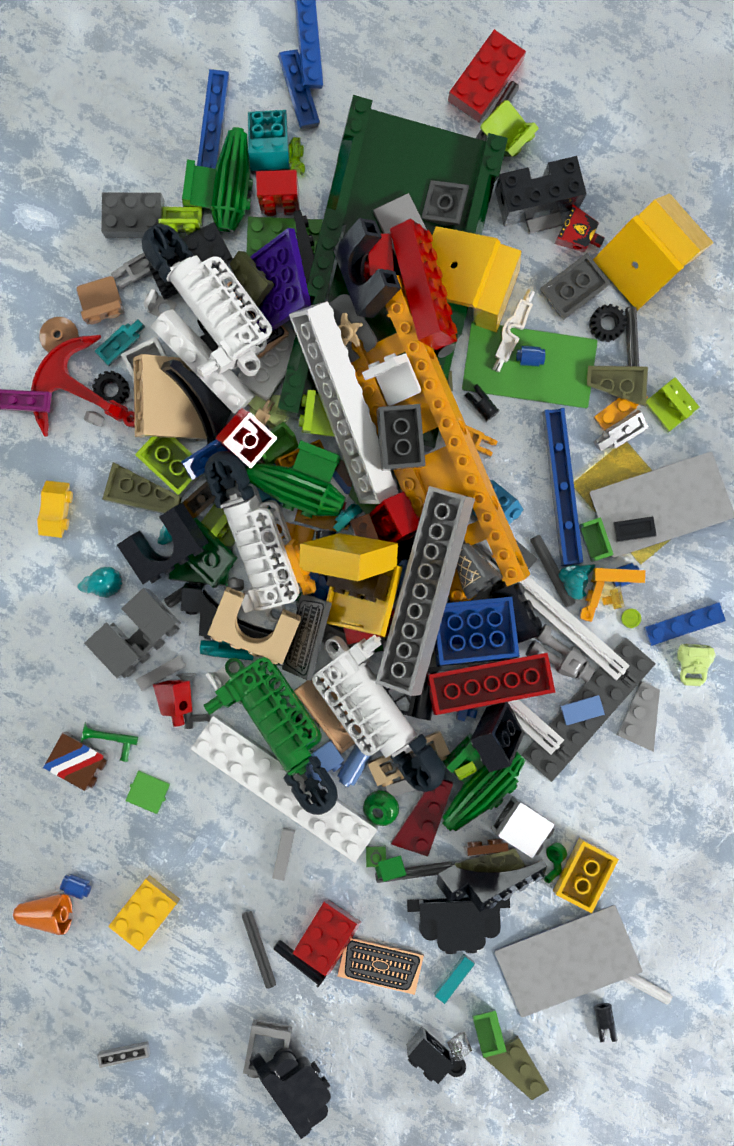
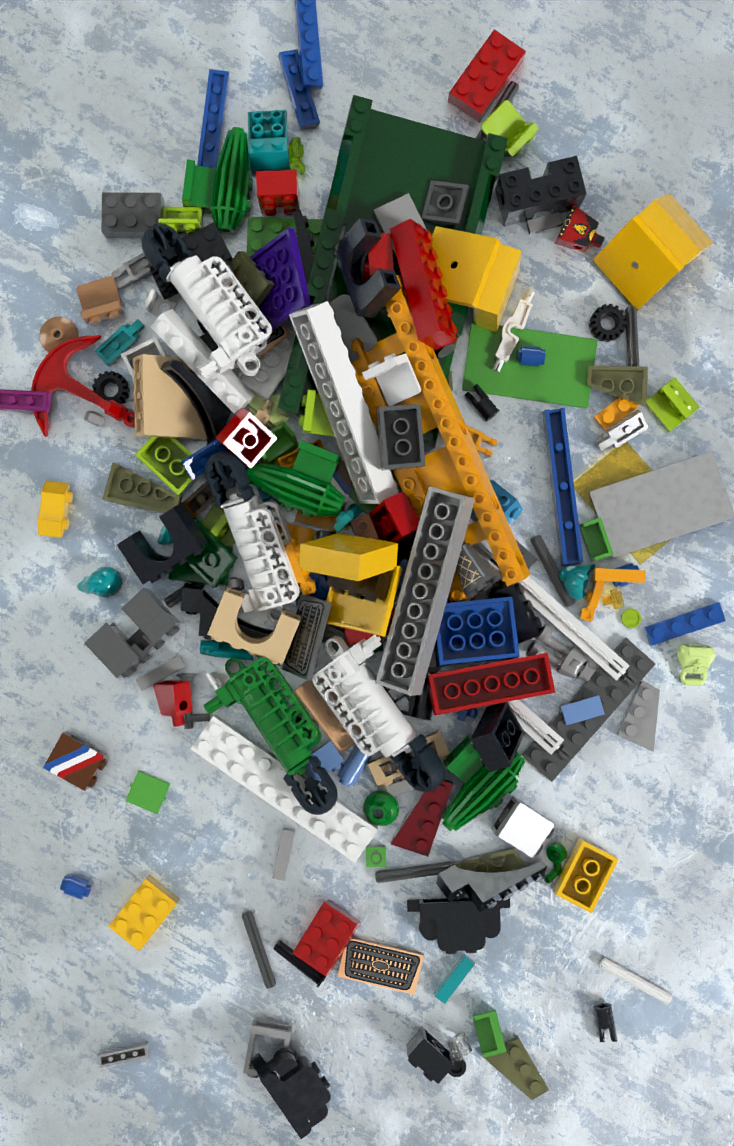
orange cone [13,894,72,935] -> none
green piece [81,722,138,762] -> none
tan animal [338,313,363,347] -> none
green brick [375,855,406,882] -> none
lime tile [455,761,477,780] -> none
reddish brown plate [464,839,509,856] -> none
flat silver piece [495,905,643,1017] -> none
dark grey plate [540,253,611,320] -> none
black tile [613,516,657,542] -> none

